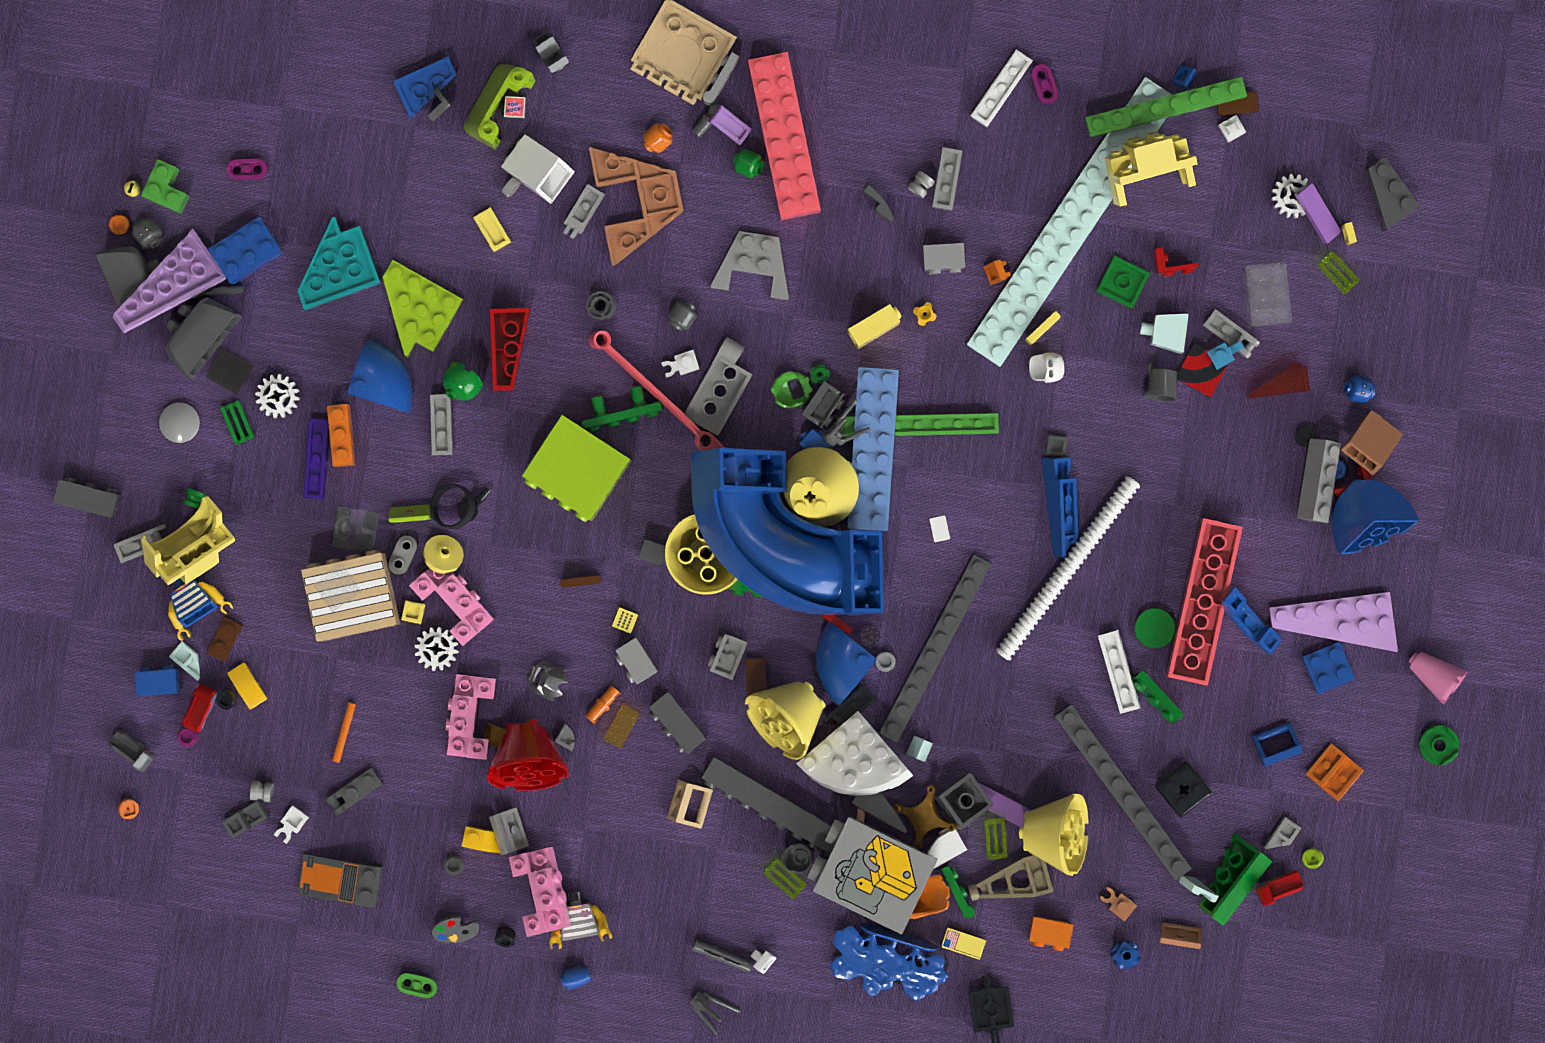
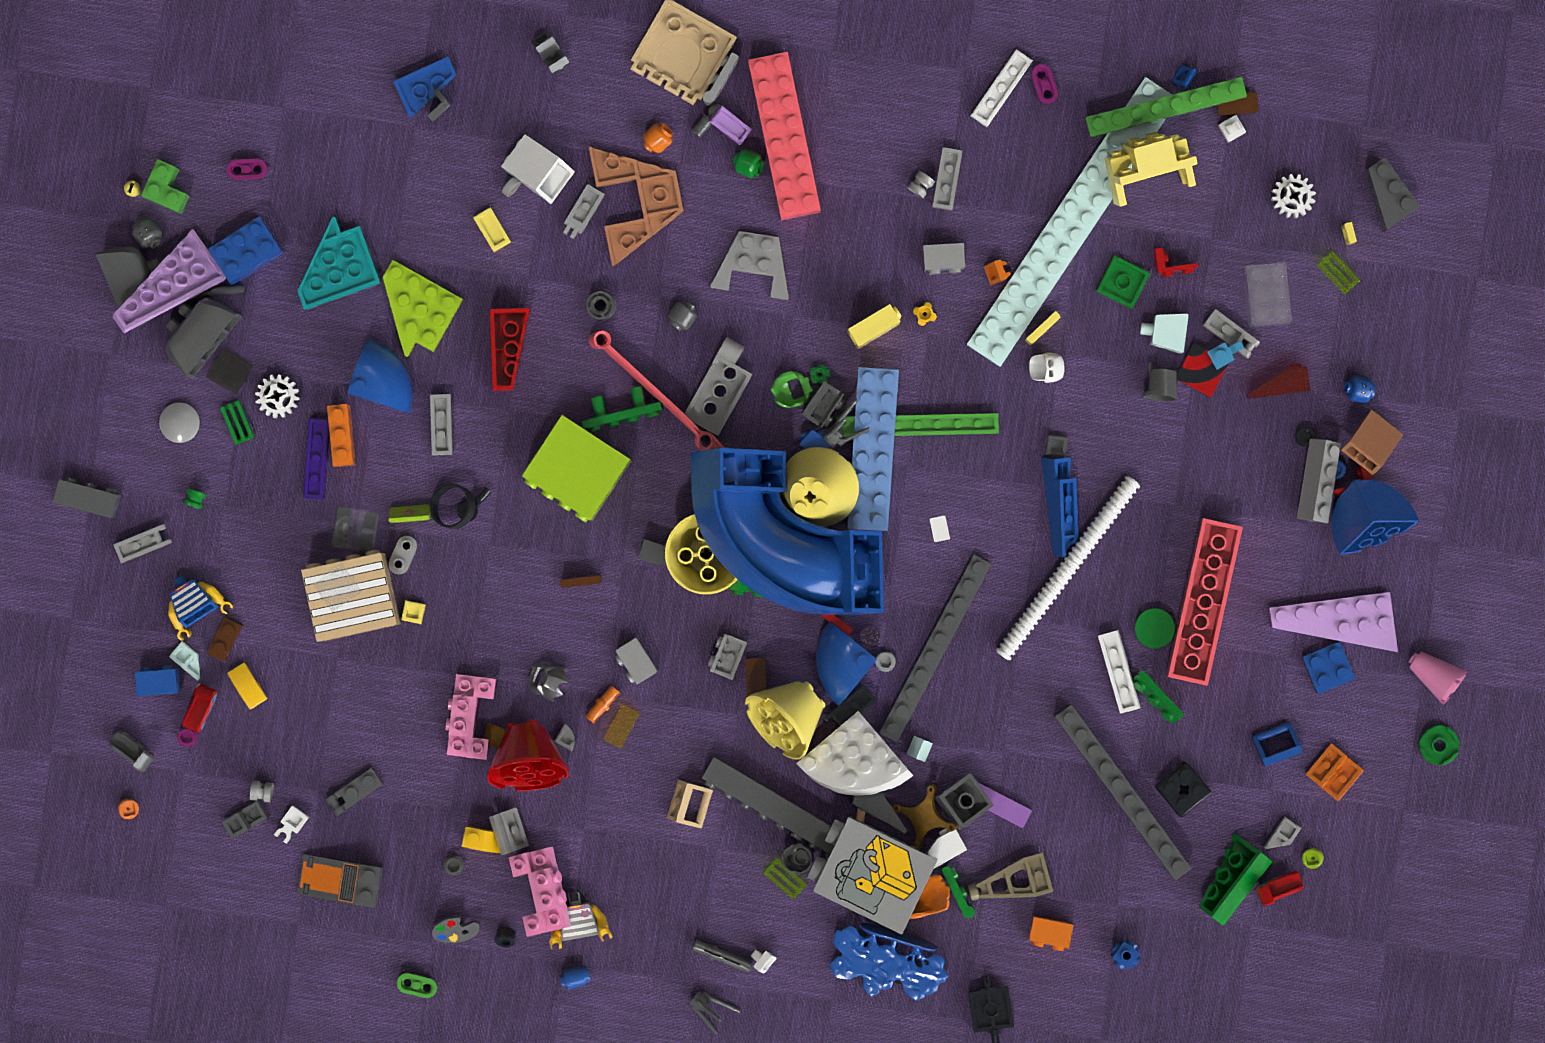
orange tile [109,215,130,235] -> none
light yellow piece [141,496,235,585] -> none
black tile [216,688,237,710] -> none
orange bar [332,702,356,763] -> none
bright pink bracket [409,568,494,646] -> none
white gear [415,627,459,671] -> none
light yellow plate [423,535,464,574] -> none
green cylinder [442,362,483,401] -> none
lime windscreen [464,64,536,150] -> none
tile [504,96,526,118] -> none
light yellow tile [612,607,638,634] -> none
dark grey brick [649,691,707,754] -> none
white plate [662,350,699,378] -> none
dark grey slope [863,185,894,224] -> none
light yellow tile [941,927,986,960] -> none
clear neon green tile [984,817,1008,860] -> none
light yellow cone [1019,794,1089,876] -> none
nougat plate [1099,887,1137,921] -> none
nougat plate [1160,922,1202,949] -> none
light aqua tile [1179,875,1219,902] -> none
blue slope [1221,587,1282,655] -> none
medium lavender tile [1295,183,1341,244] -> none

